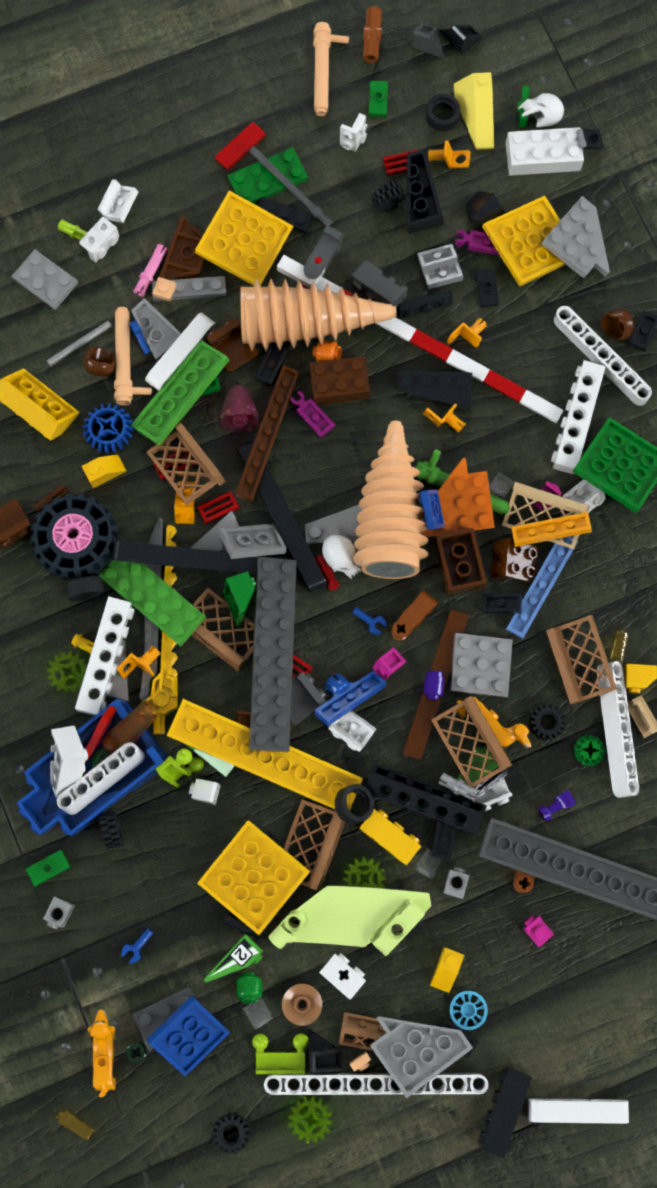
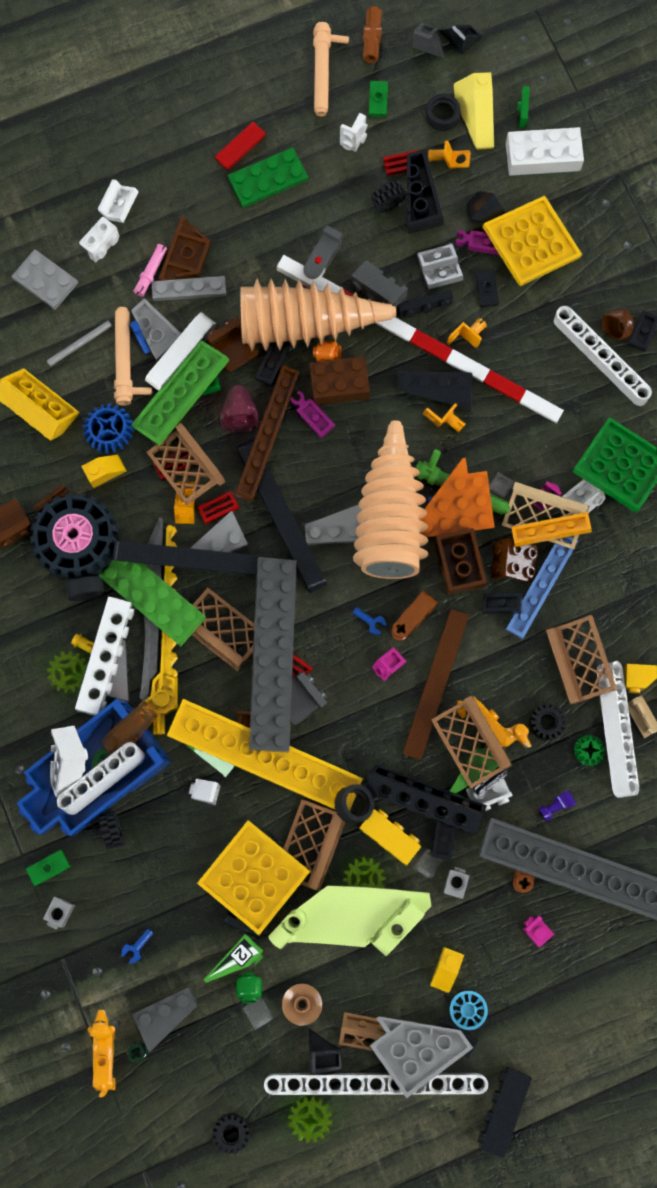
clear yellow piece [57,1110,94,1141] -> none
lime axle [58,219,88,241] -> none
reddish brown hair [83,347,115,377] -> none
red tile [86,706,117,761] -> none
light orange bracket [116,646,161,679] -> none
blue plate [146,995,230,1076] -> none
light nougat plate [152,277,176,302] -> none
lime gear [156,749,204,787] -> none
yellow plate [194,191,293,286] -> none
light grey plate [219,523,287,559] -> none
green slope [223,571,256,627] -> none
dark grey bar [249,146,333,226] -> none
lime gear [252,1033,309,1074] -> none
black plate [258,197,313,234] -> none
red axle [315,555,340,591] -> none
blue plate [315,671,386,726] -> none
white brick [319,953,366,1000] -> none
white helmet [322,535,361,580] -> none
white bracket [328,710,376,752] -> none
light nougat plate [349,1051,371,1072] -> none
blue plate [419,490,445,530] -> none
dark purple brick [423,671,444,700] -> none
light grey pin [439,773,480,802] -> none
light grey plate [450,633,513,698] -> none
white helmet [518,93,564,128] -> none
white beam [528,1098,629,1124] -> none
light grey wing [541,196,610,278] -> none
white brick [551,360,606,475] -> none
black plate [577,128,604,150] -> none
clear yellow piece [609,631,628,665] -> none

